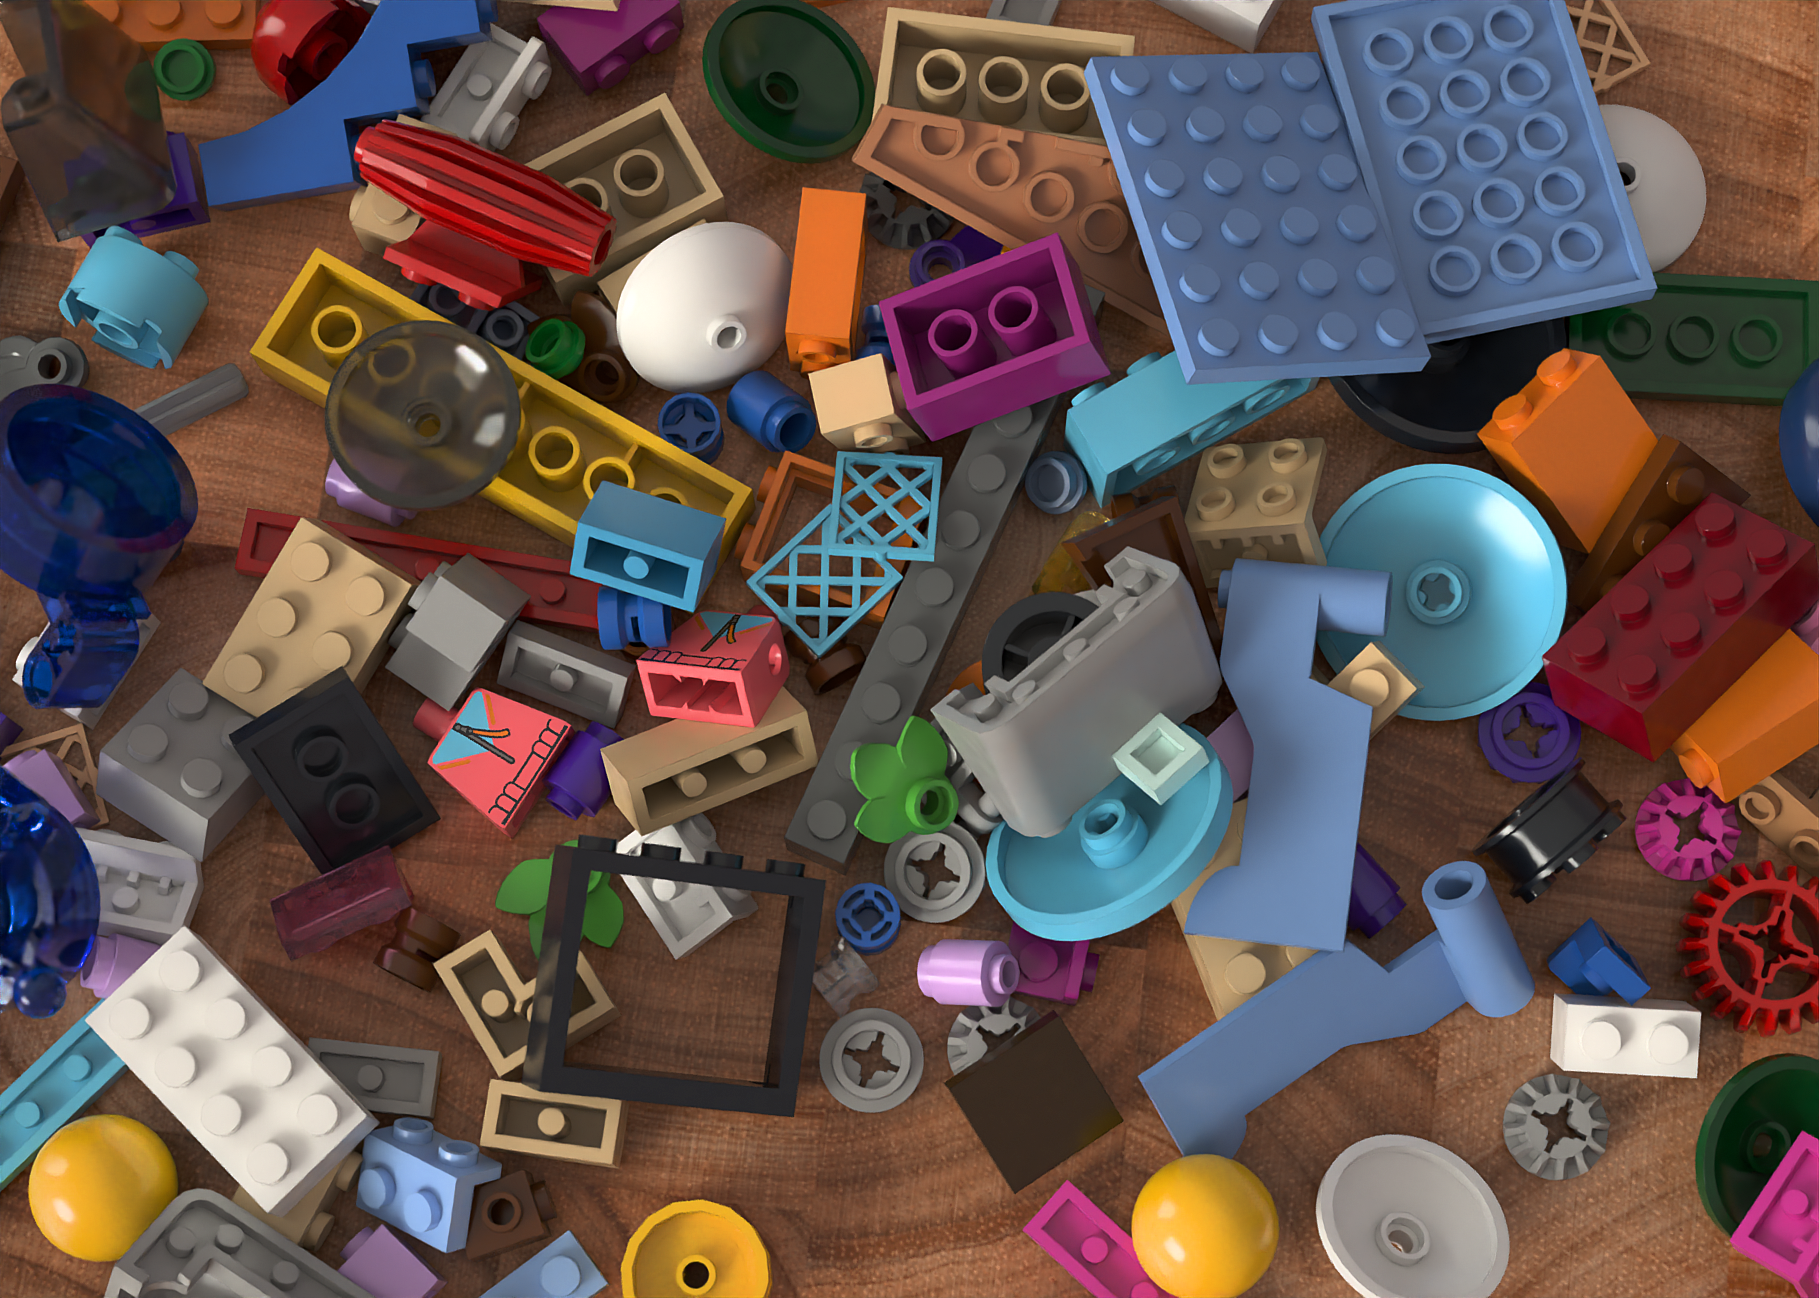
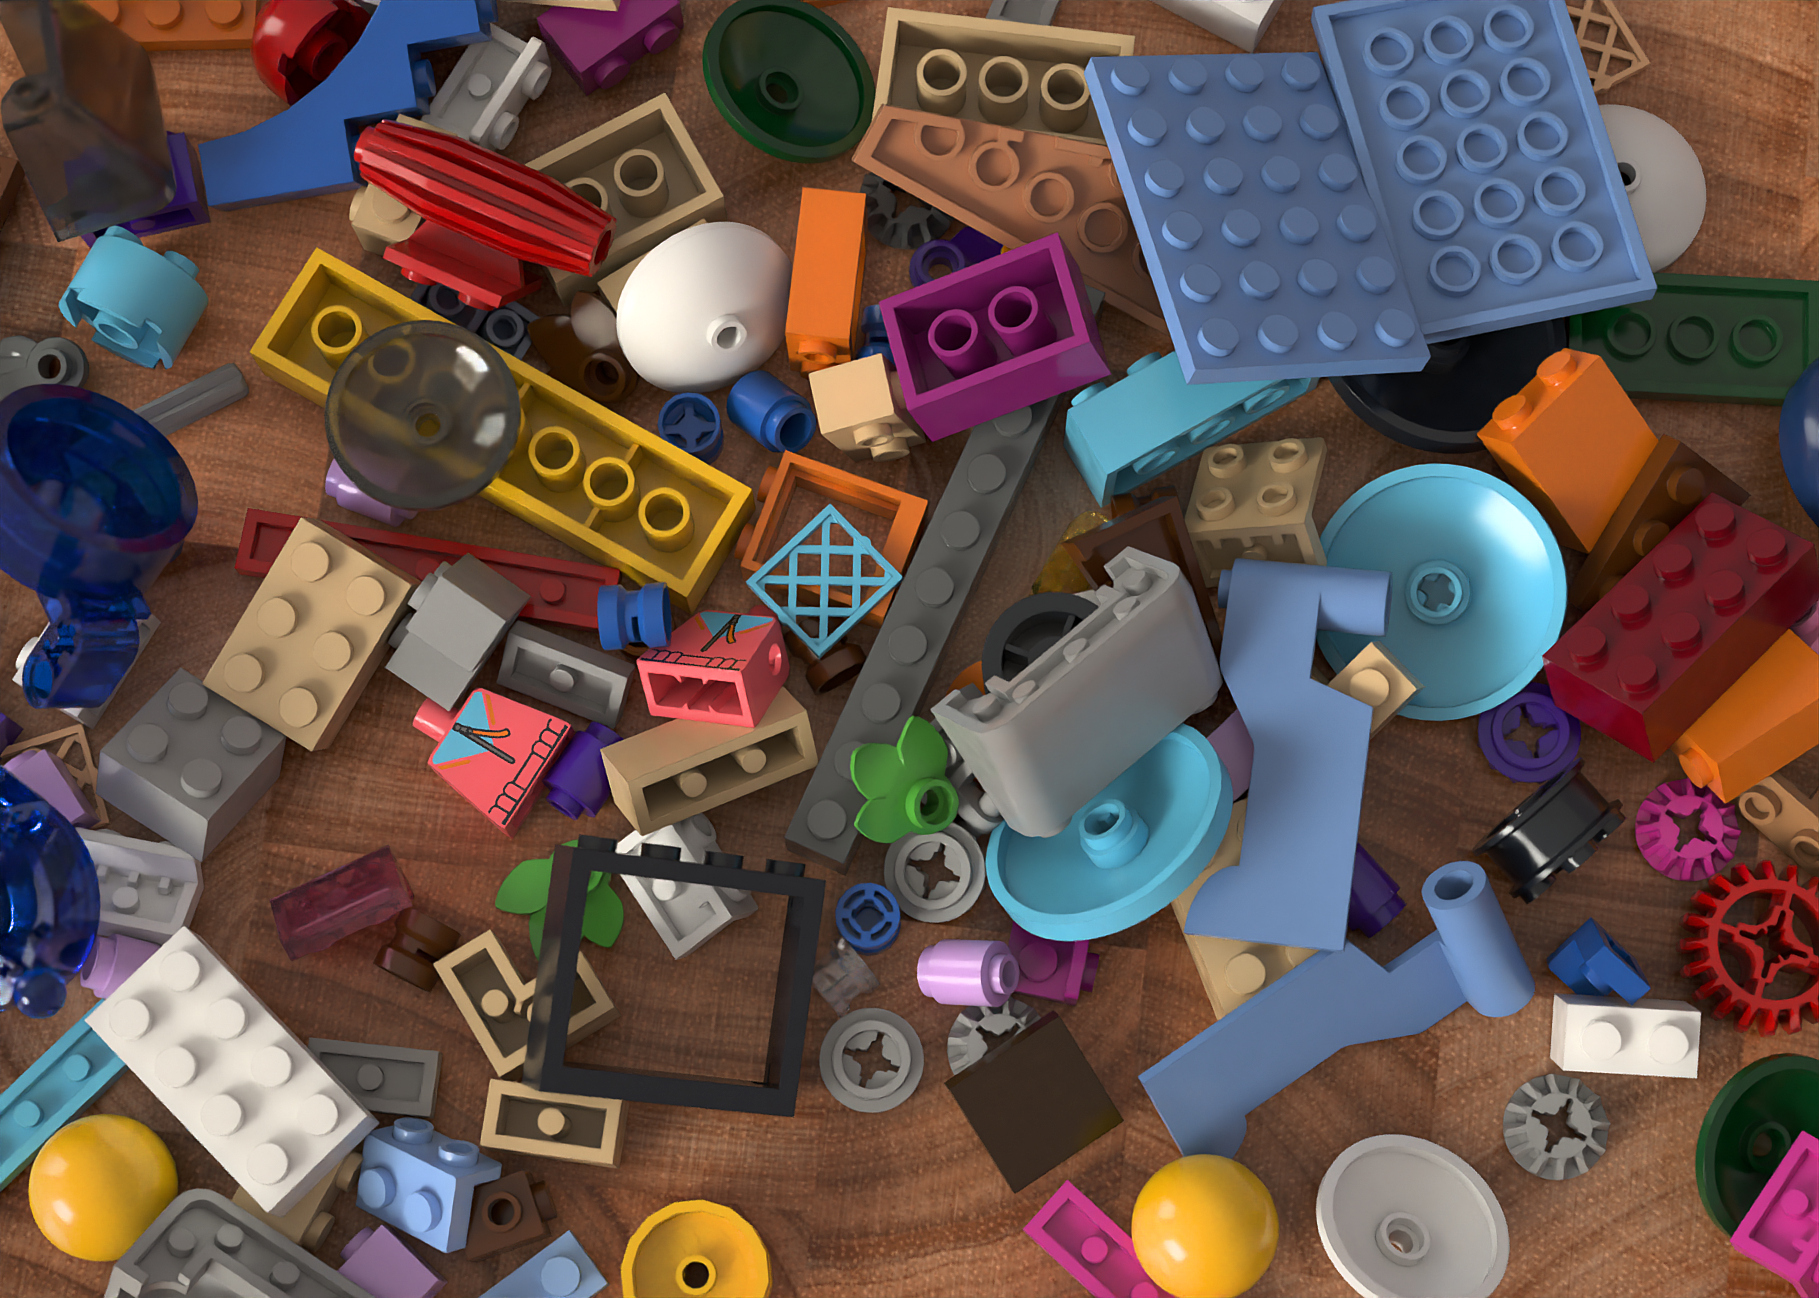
green plate [153,39,216,101] -> none
black plate [228,666,441,887] -> none
green plate [525,318,585,380] -> none
dark azure brick [569,480,726,613] -> none
medium azure window [827,451,942,562] -> none
sand blue plate [1025,451,1087,514] -> none
light aqua plate [1112,712,1210,805] -> none

